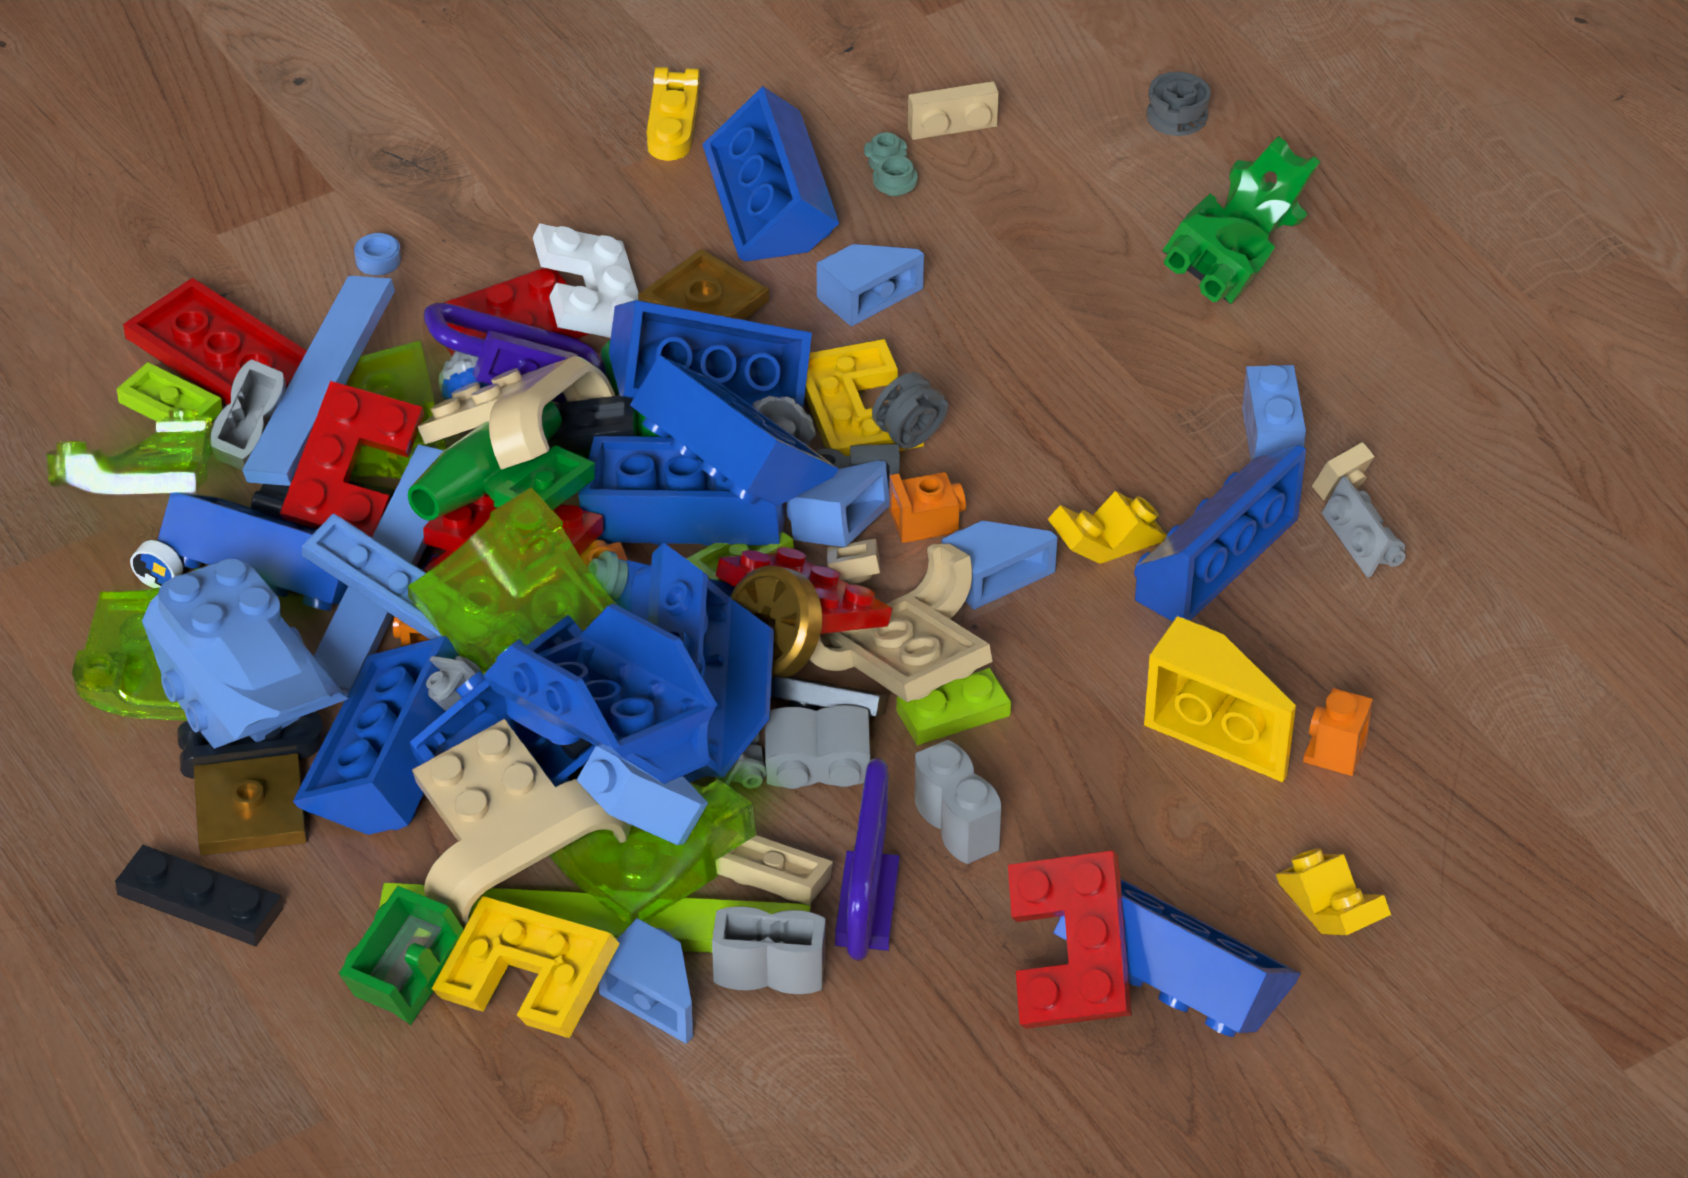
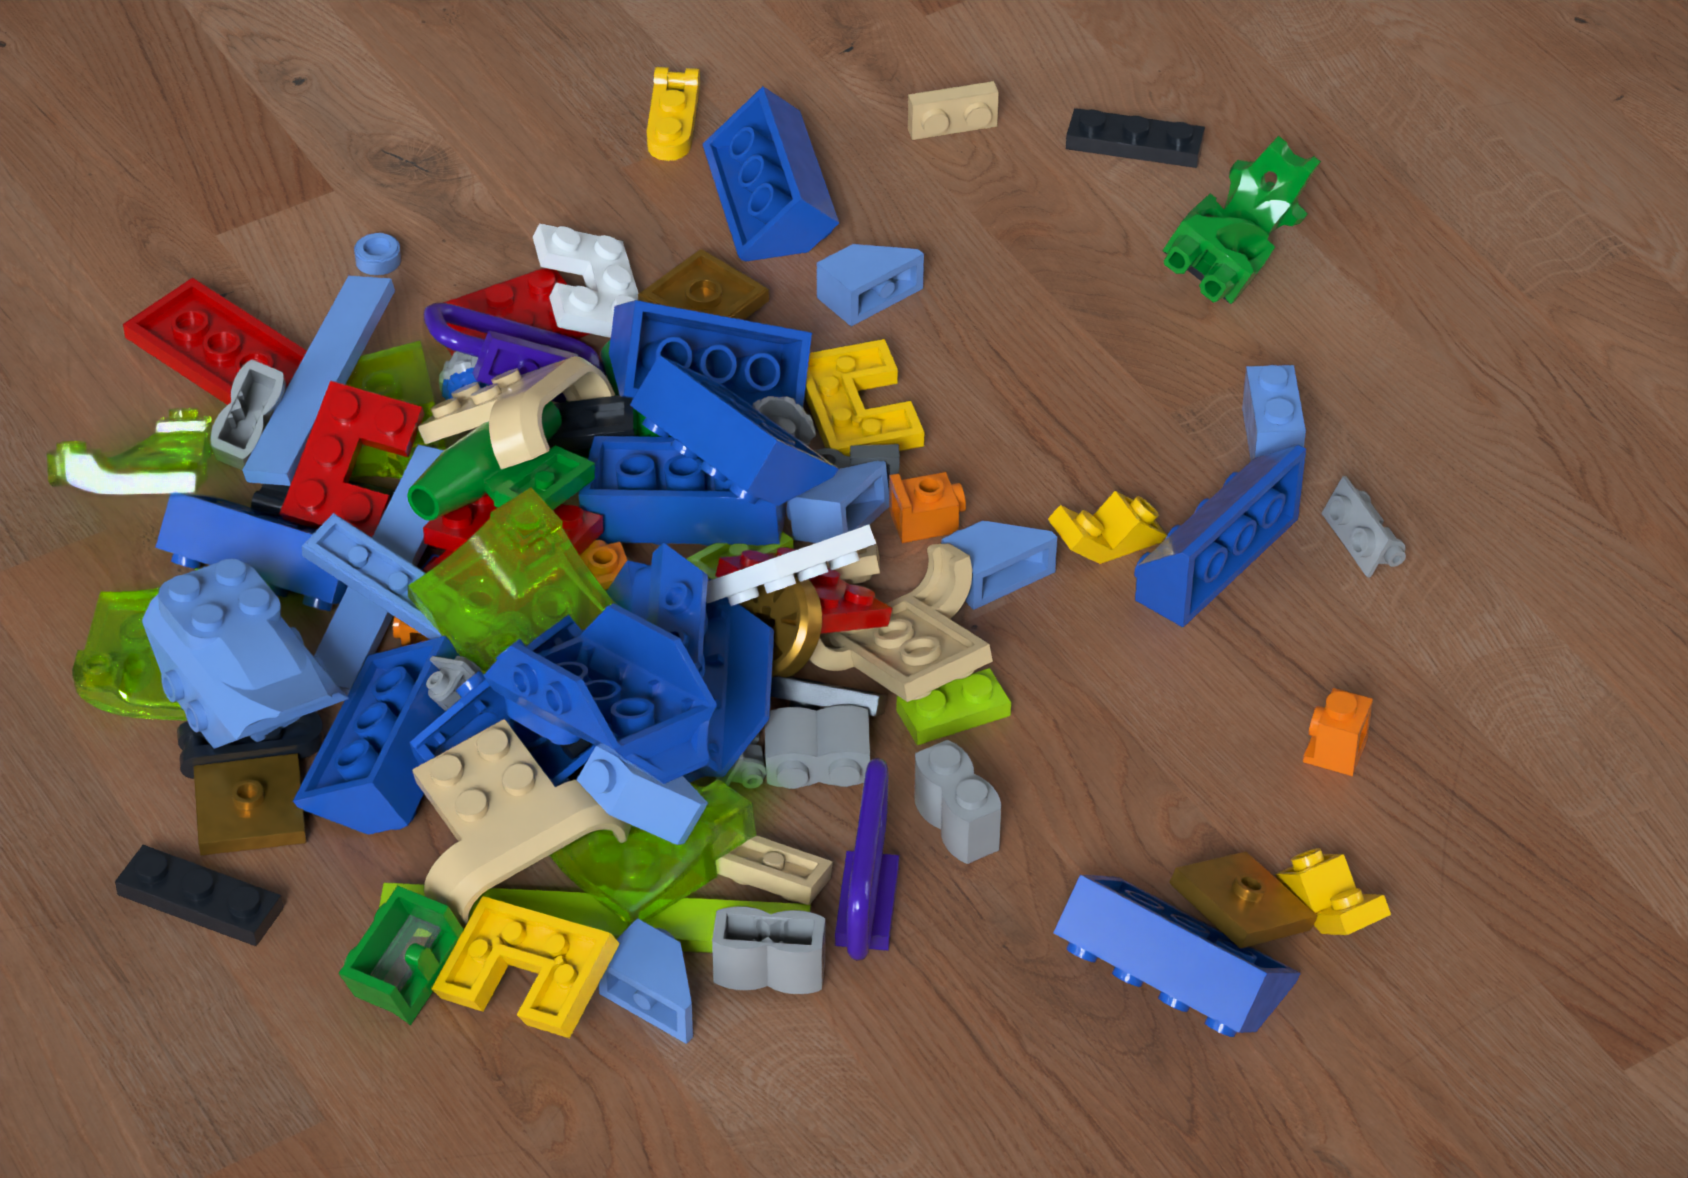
lime plate [117,362,223,439] -> none
tile [130,540,183,590] -> none
sand green plate [585,551,628,602] -> none
sand green plate [864,132,907,170] -> none
dark grey wheel [872,372,948,449] -> none
sand green plate [873,155,918,196] -> none
red plate [1008,850,1132,1029] -> none
yellow slope [1144,616,1296,782] -> none
dark grey wheel [1146,72,1211,136] -> none
tan plate [1312,442,1375,501] -> none
none -> white plate [706,525,876,606]
none -> black plate [1066,108,1205,168]
none -> pearl gold plate [1169,851,1318,948]

